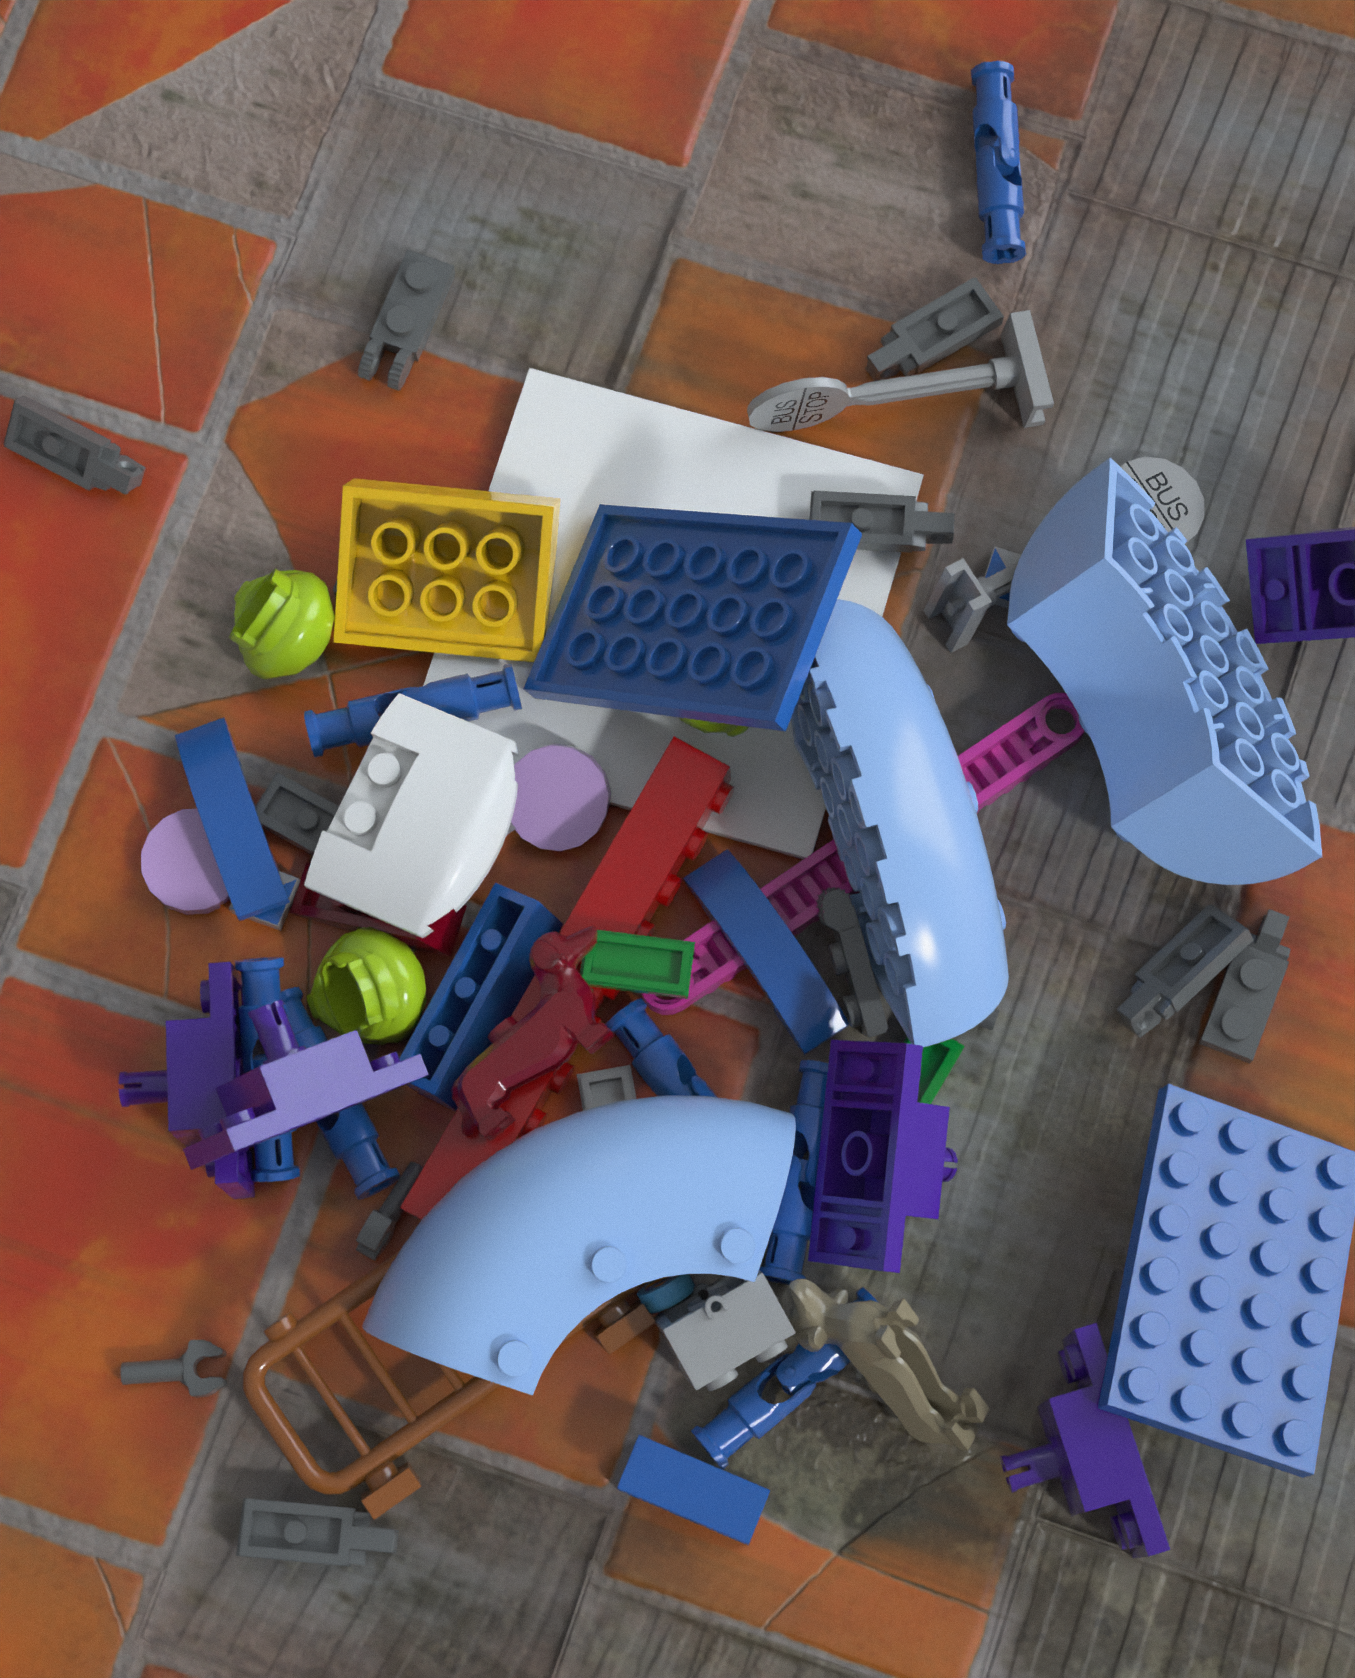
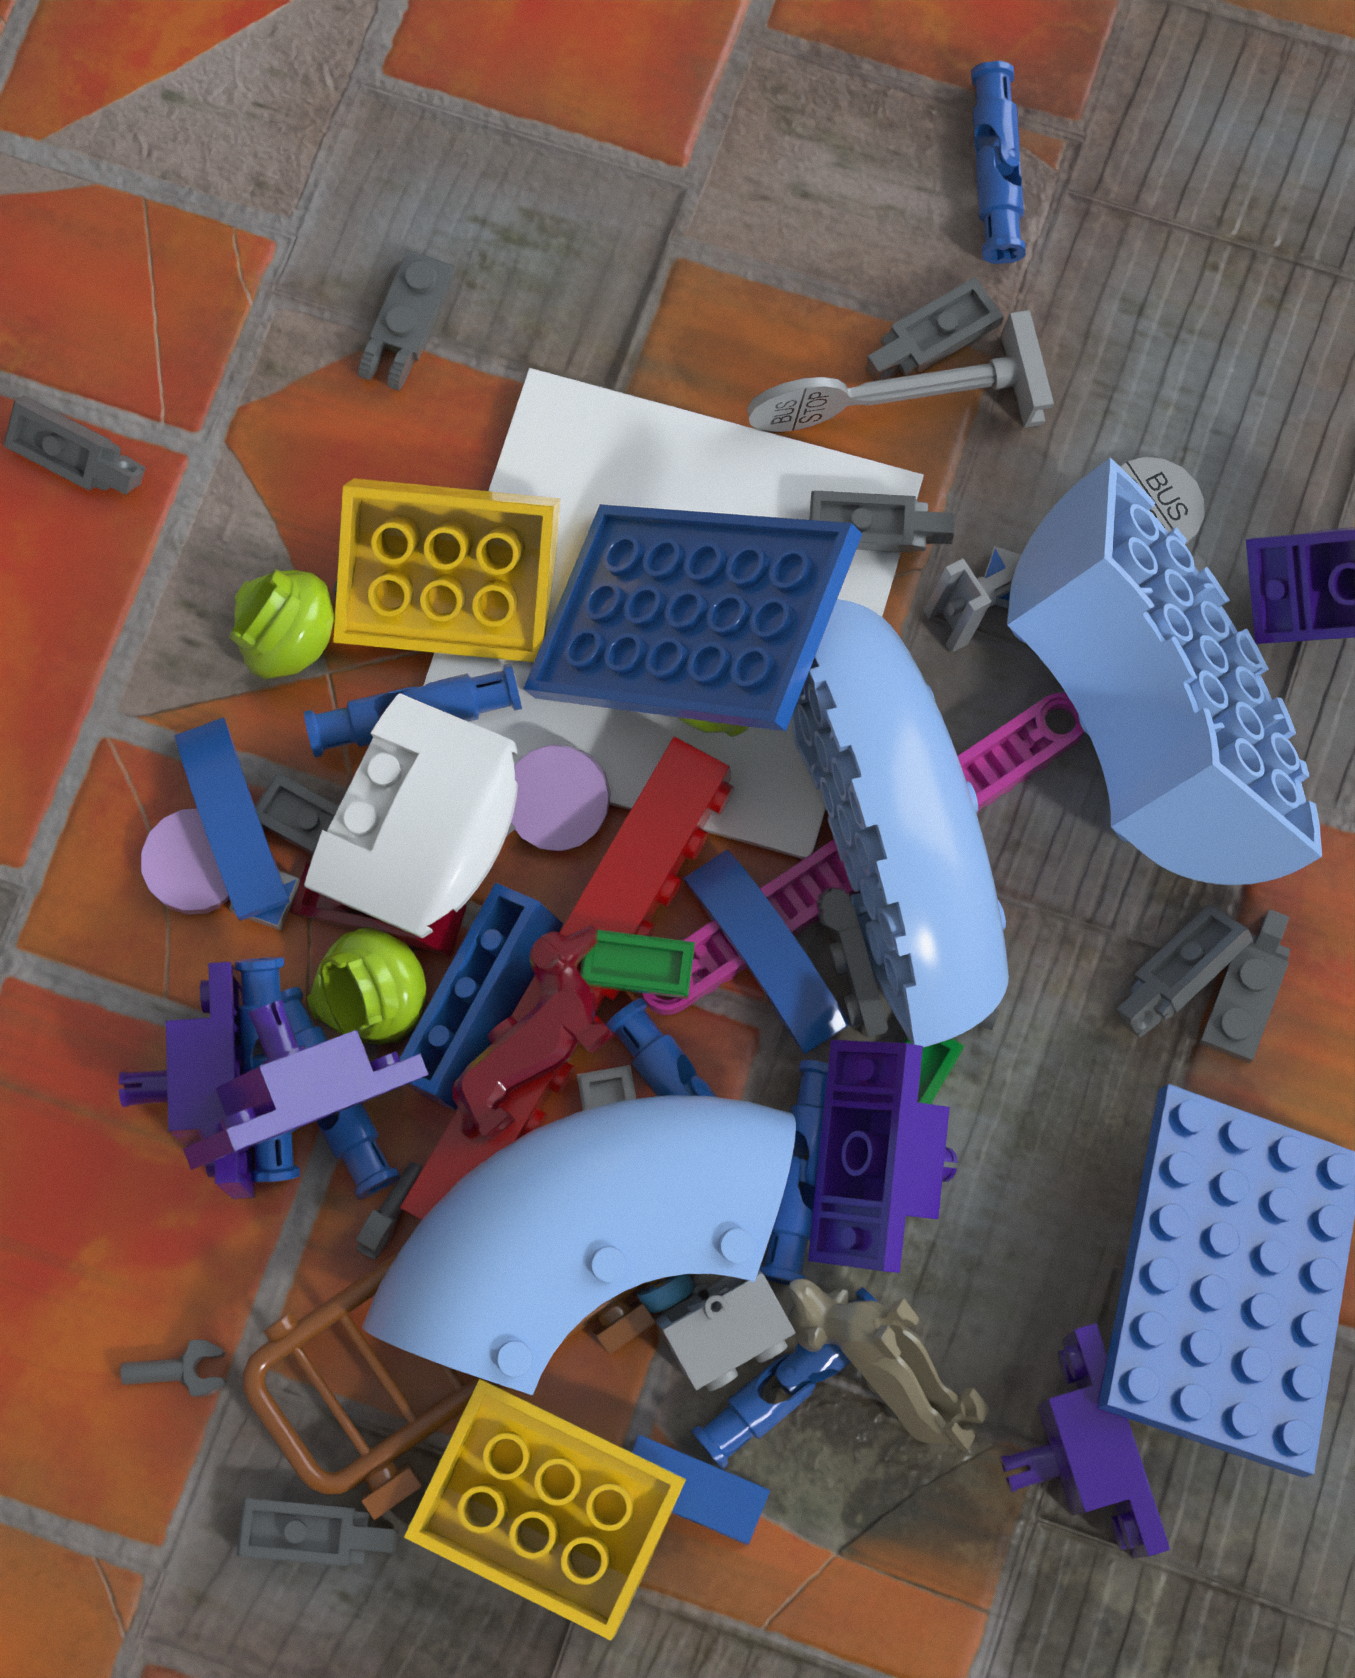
none -> yellow slope [404,1379,686,1641]

